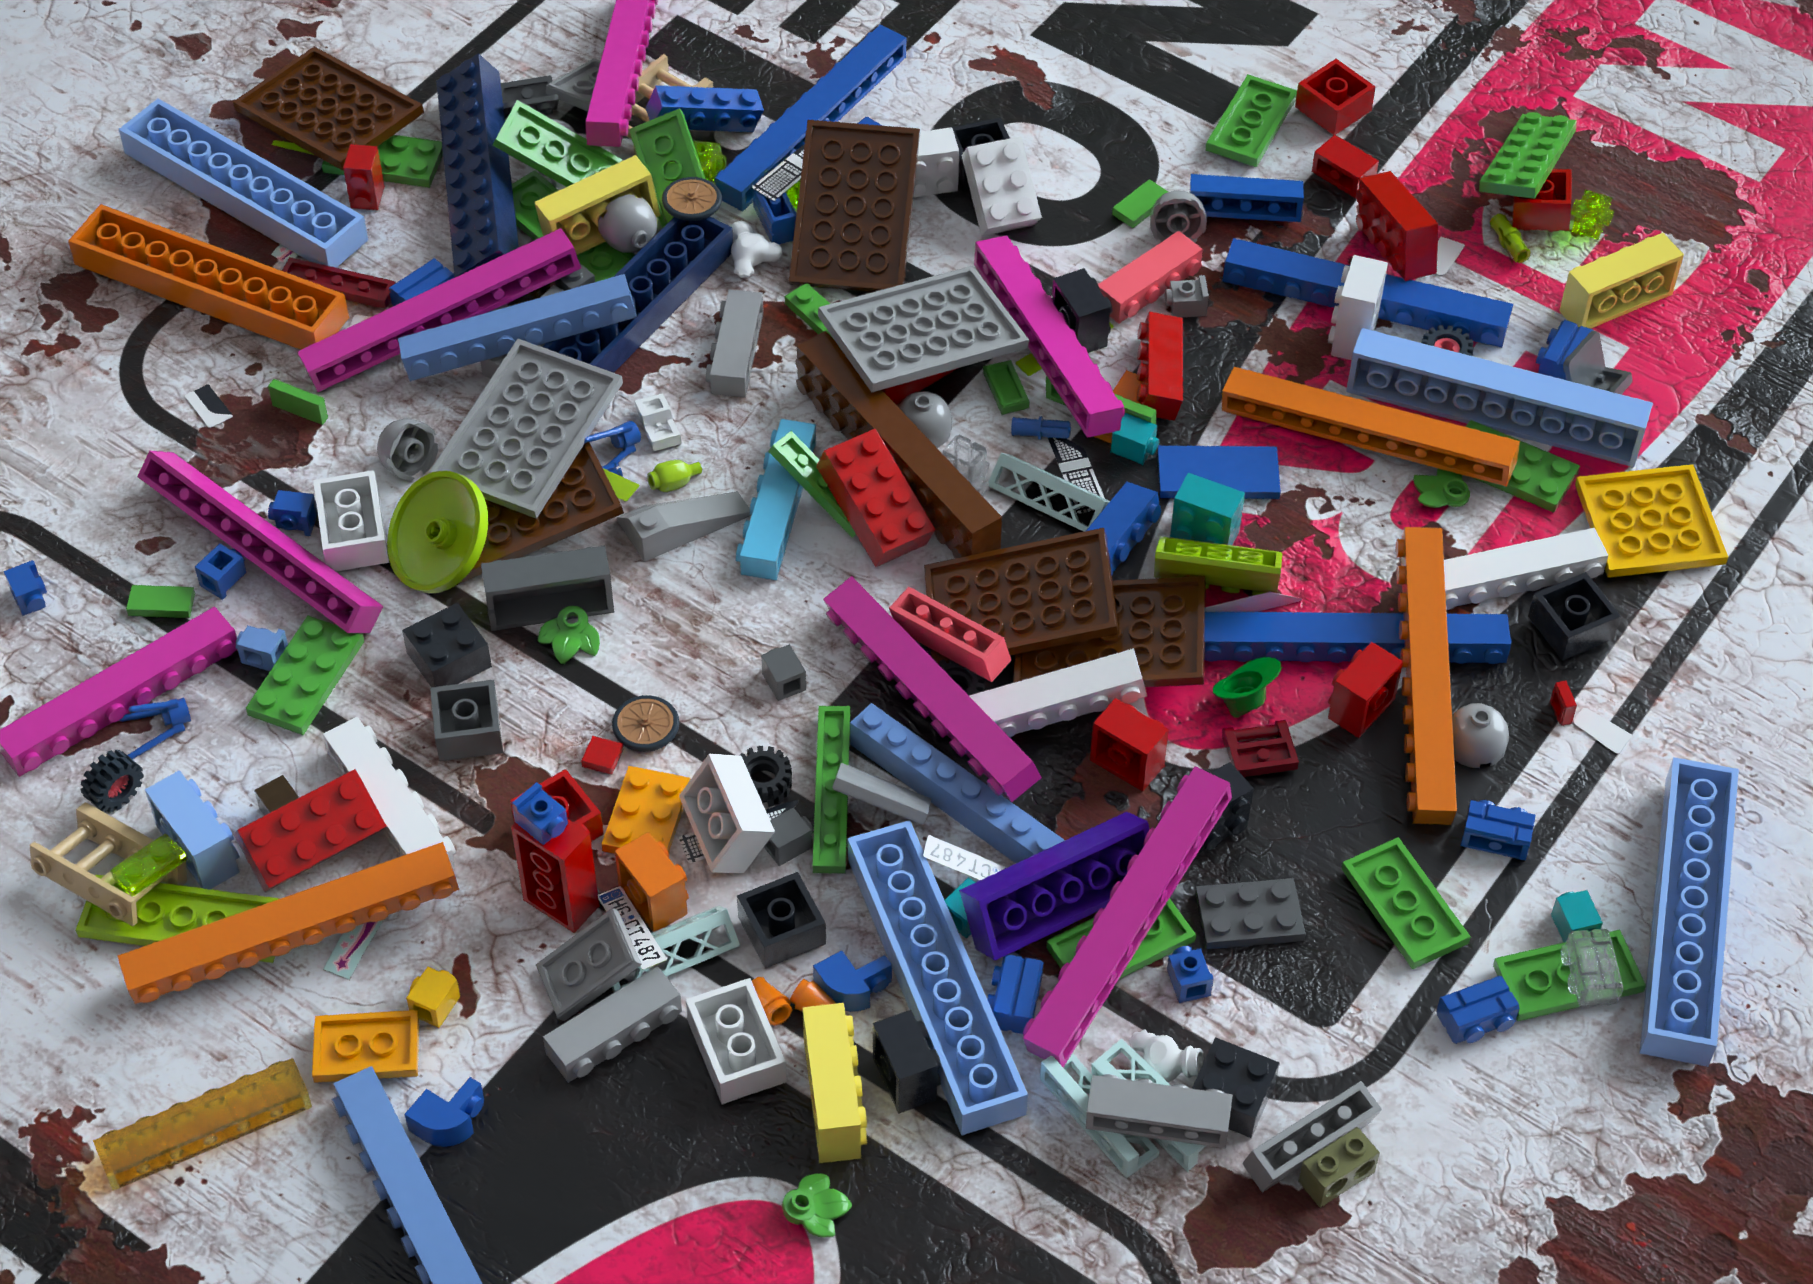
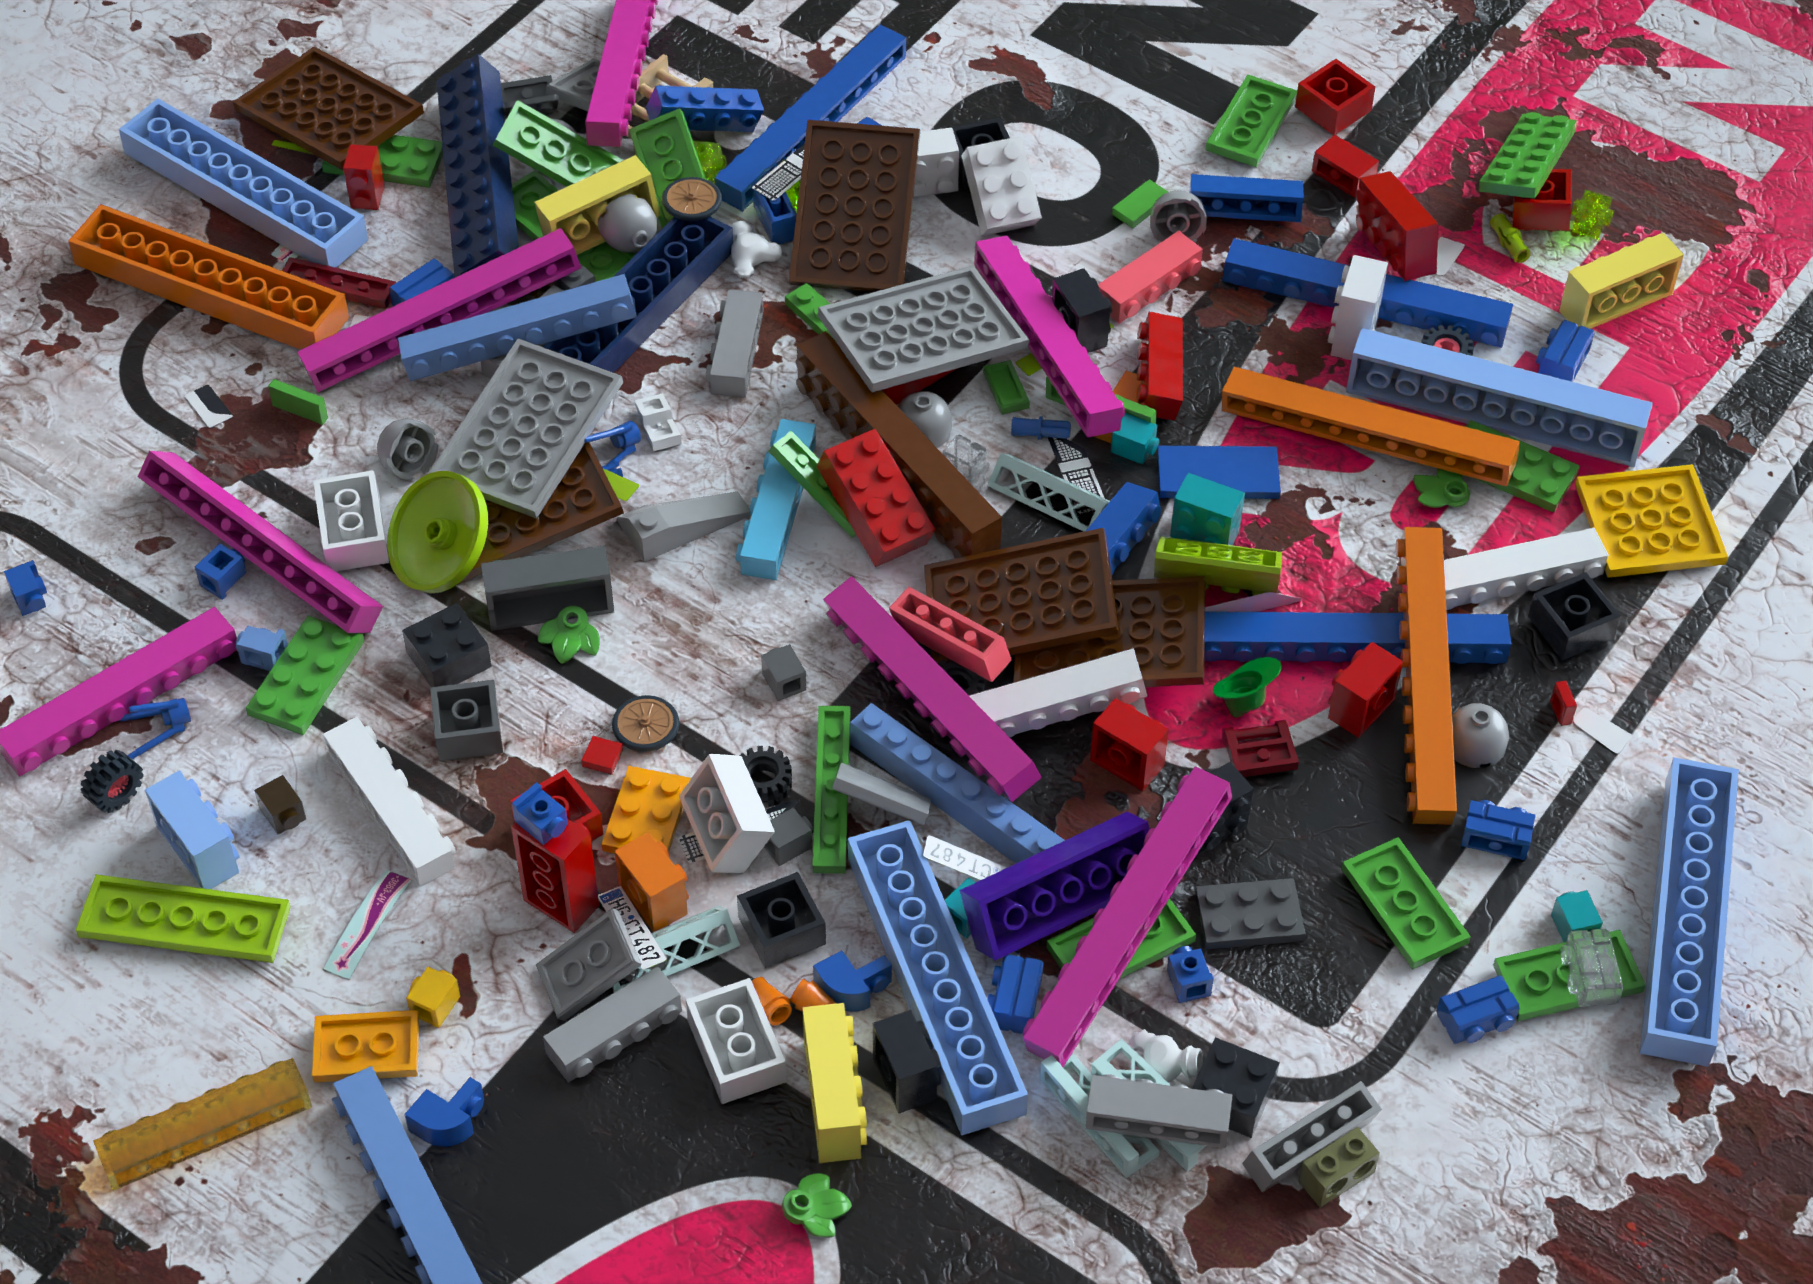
tan fence [29,802,187,926] -> none
clear neon green plate [110,833,187,897] -> none
orange brick [118,842,459,1004] -> none
bright green tile [126,585,195,618] -> none
red brick [233,769,387,892] -> none
blue brick [268,490,318,536] -> none
lime plant [647,460,702,492] -> none
light grey brick [1165,275,1209,317] -> none
dark grey bracket [1563,331,1633,395] -> none

